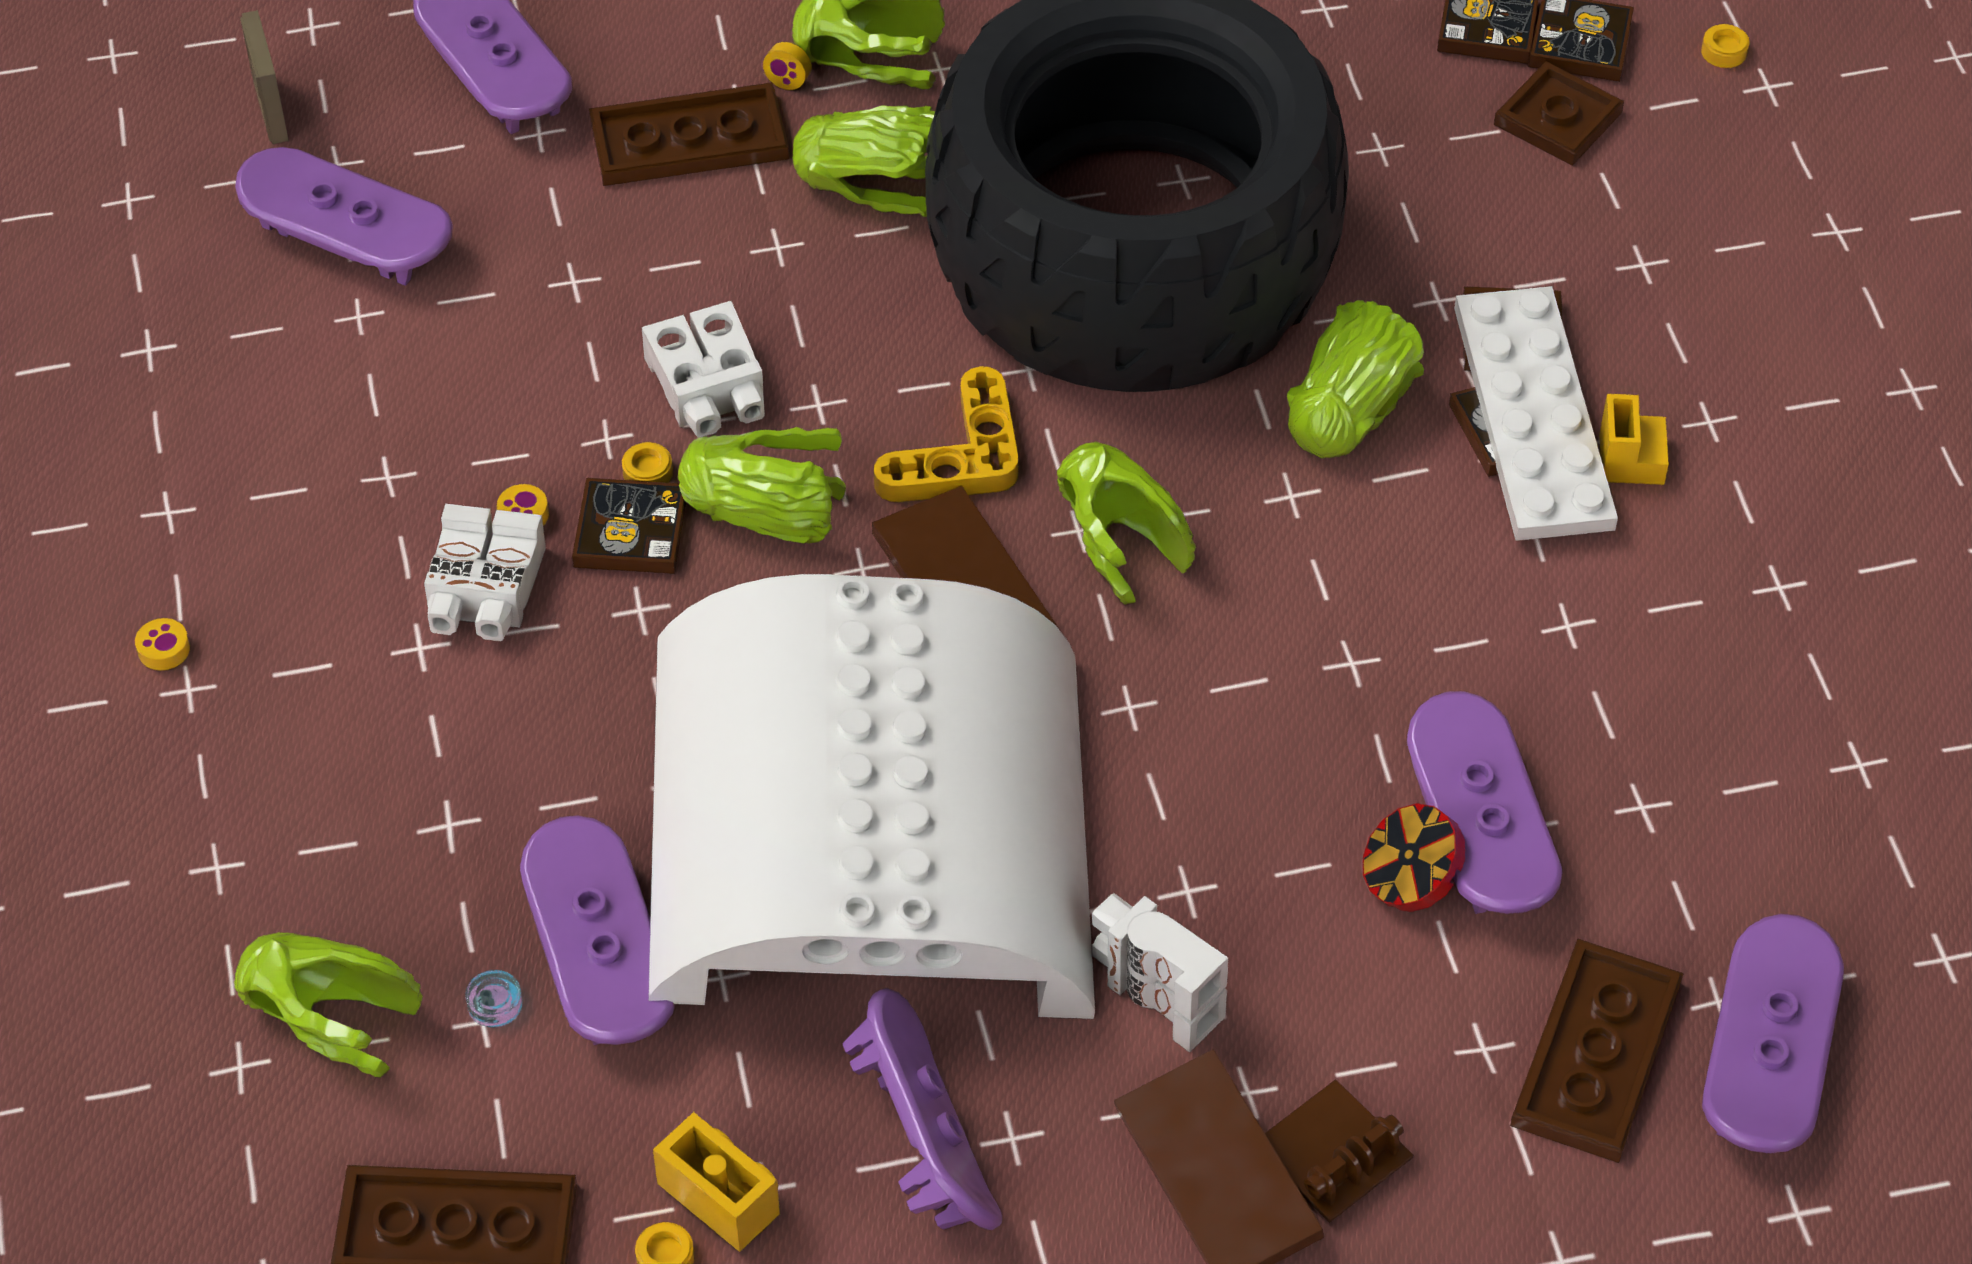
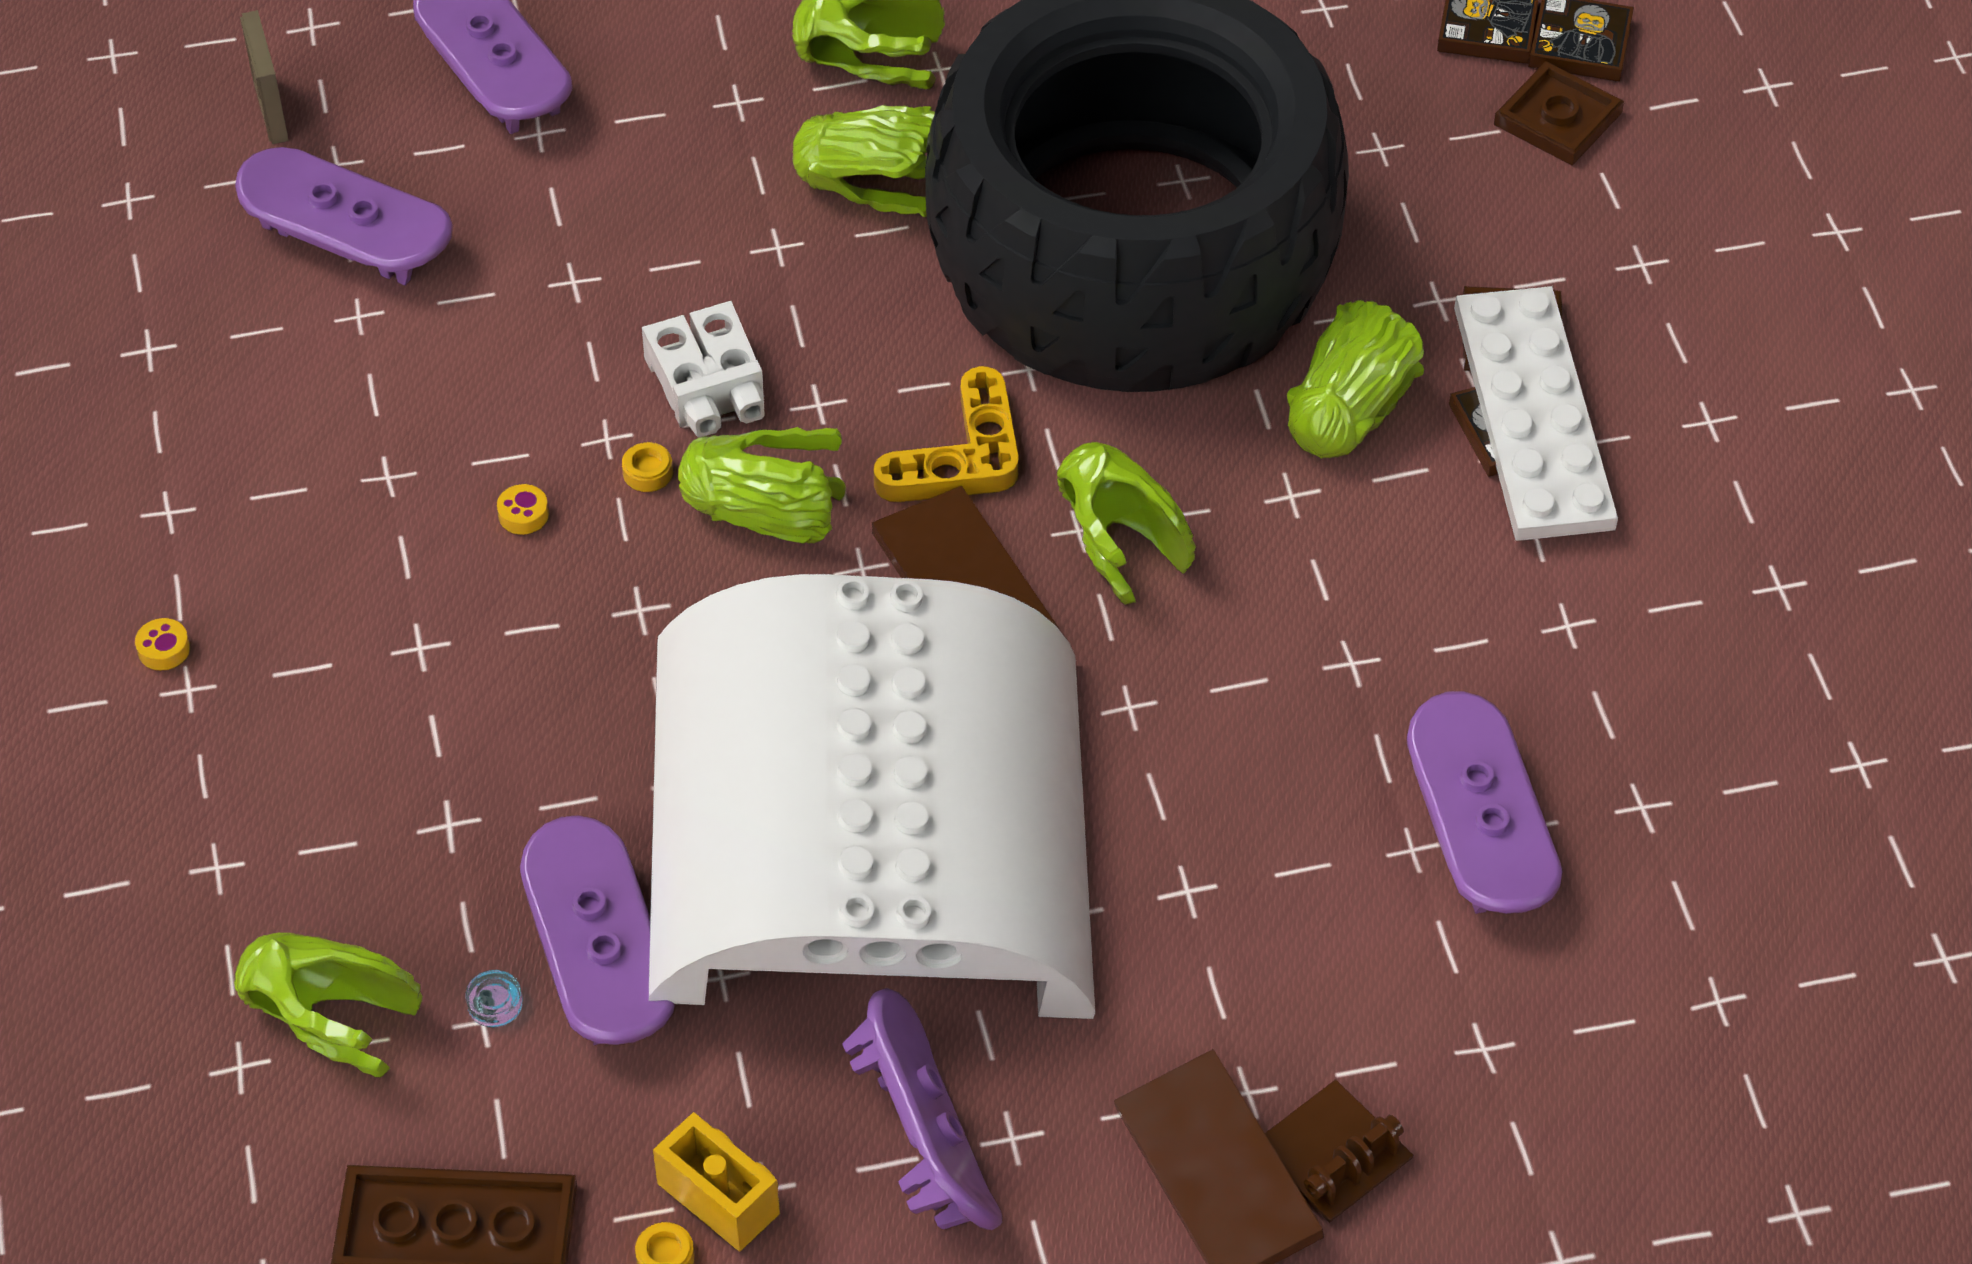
white hips [424,503,546,641] -> none
tile [572,478,686,574] -> none
reddish brown tile [589,82,789,186] -> none
yellow tile [763,42,812,90] -> none
white hips [1092,893,1228,1052] -> none
tile [1363,803,1465,912] -> none
reddish brown tile [1510,938,1684,1163] -> none
yellow piece [1599,394,1669,485] -> none
yellow tile [1701,24,1750,68] -> none
medium lavender piece [1702,914,1844,1153] -> none

